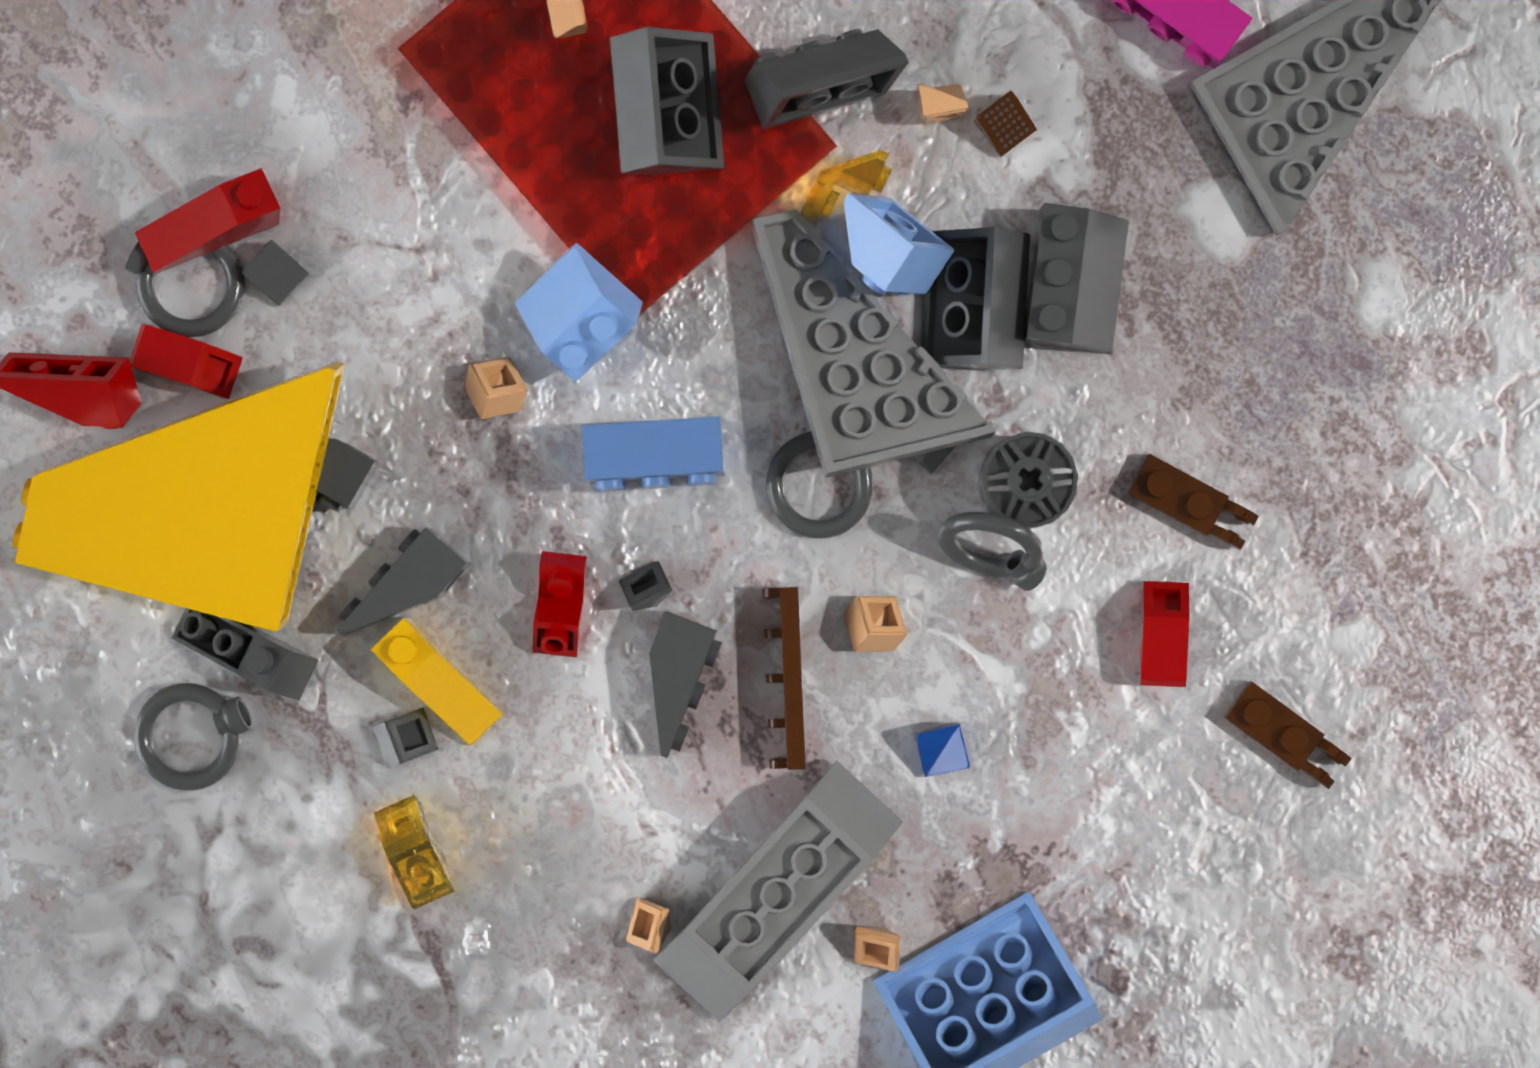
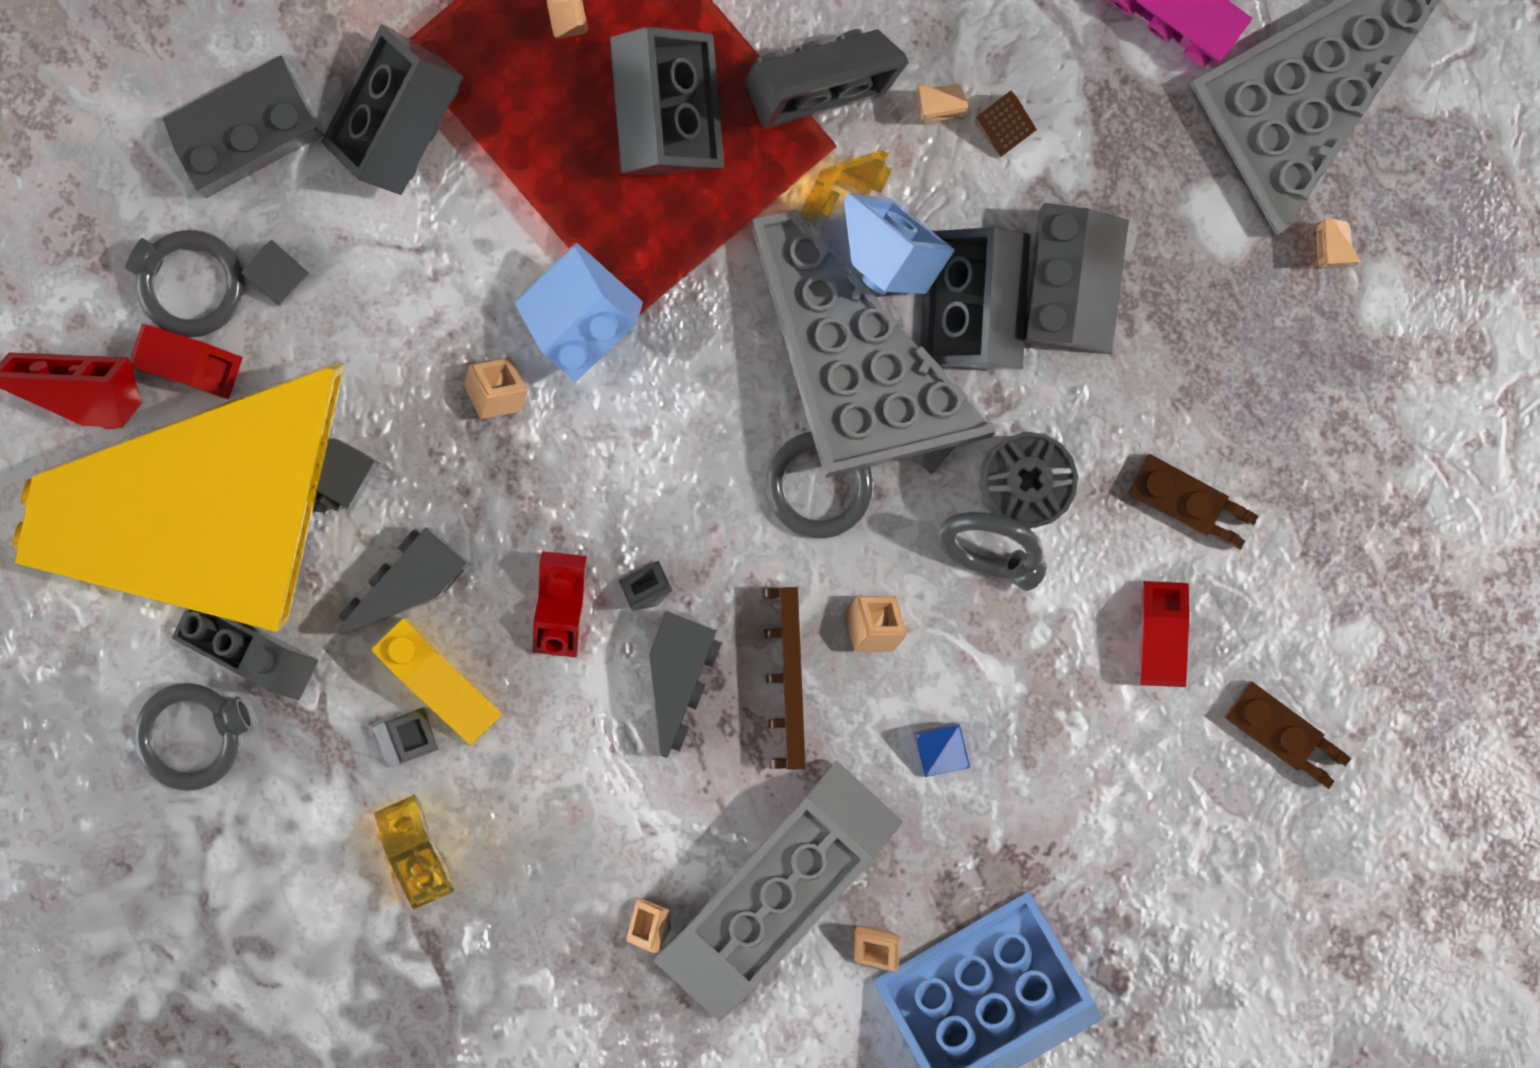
red slope [135,168,281,275] -> none
medium blue brick [582,416,725,492] -> none
none -> dark grey slope [163,55,324,198]
none -> dark grey slope [321,24,463,195]
none -> light nougat slope [1315,218,1360,269]

